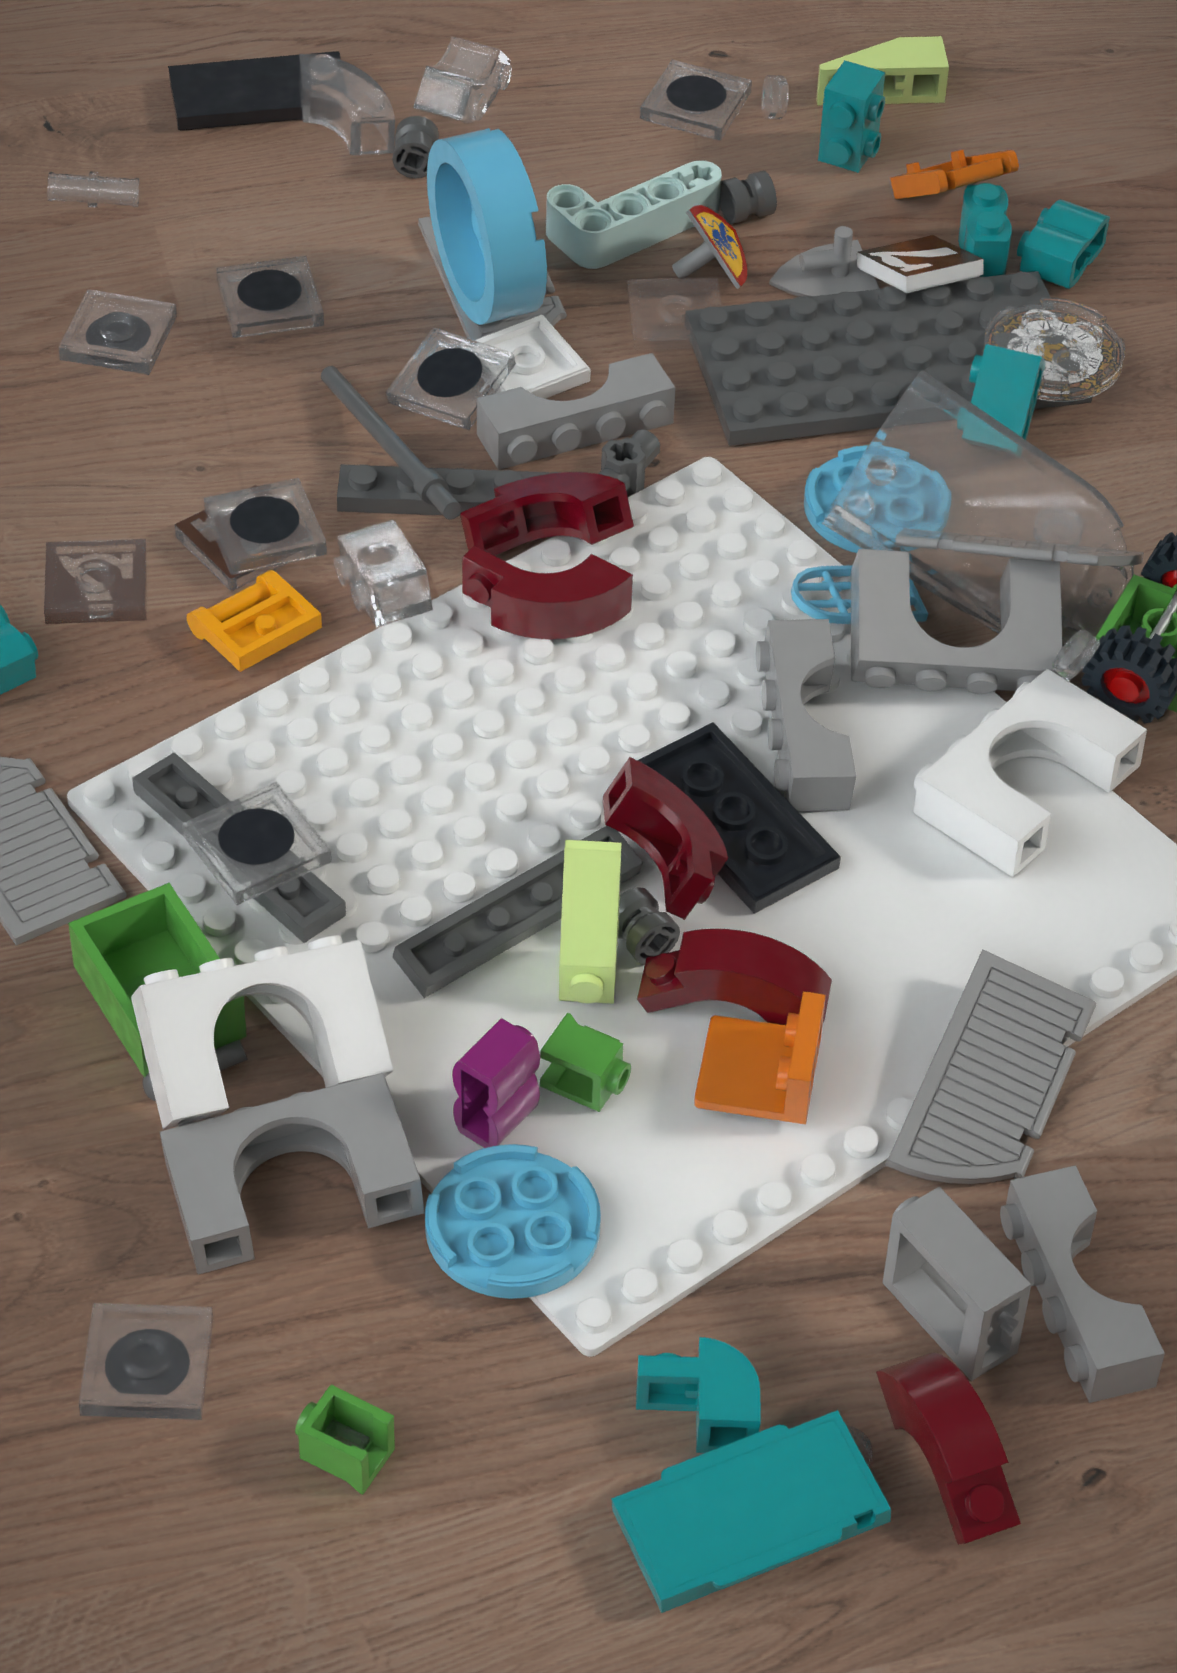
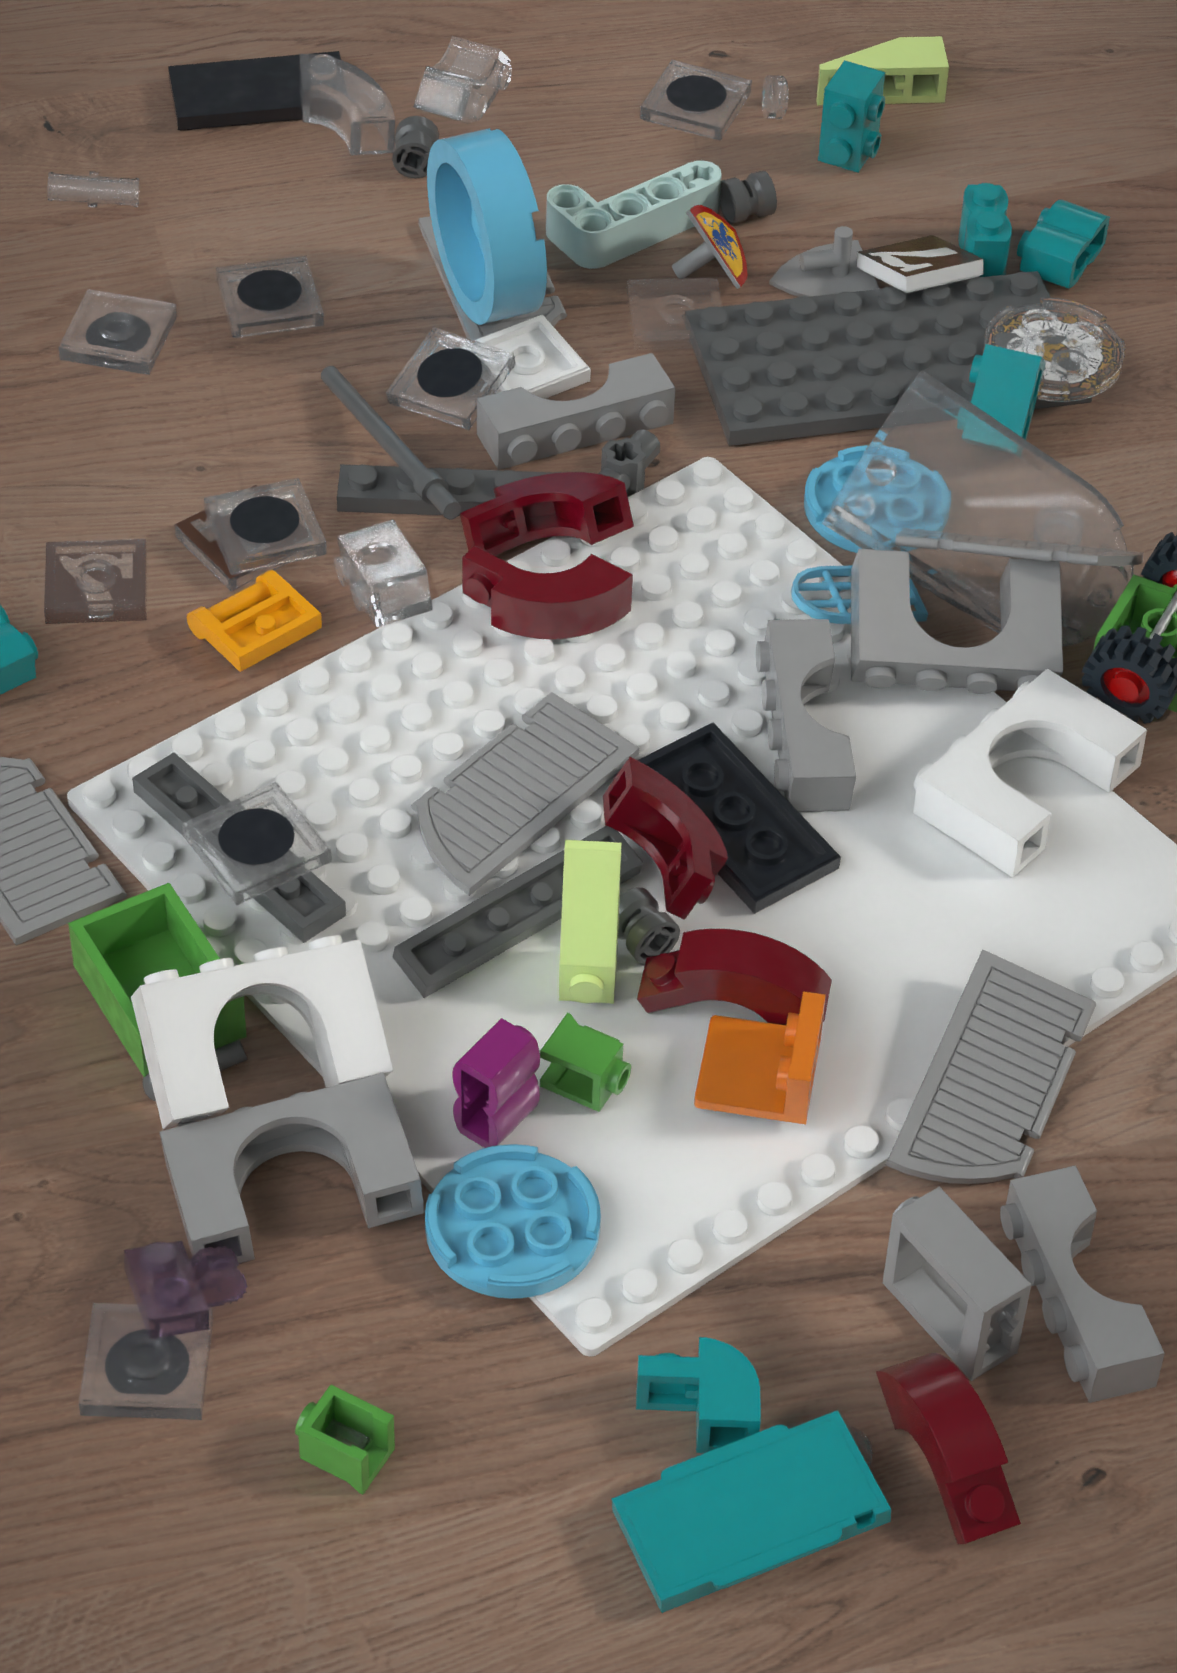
orange container [890,149,1019,199] -> none
clear tile [1052,629,1100,681] -> none
none -> clear purple hinge [124,1241,248,1339]
none -> light grey piece [411,692,639,896]

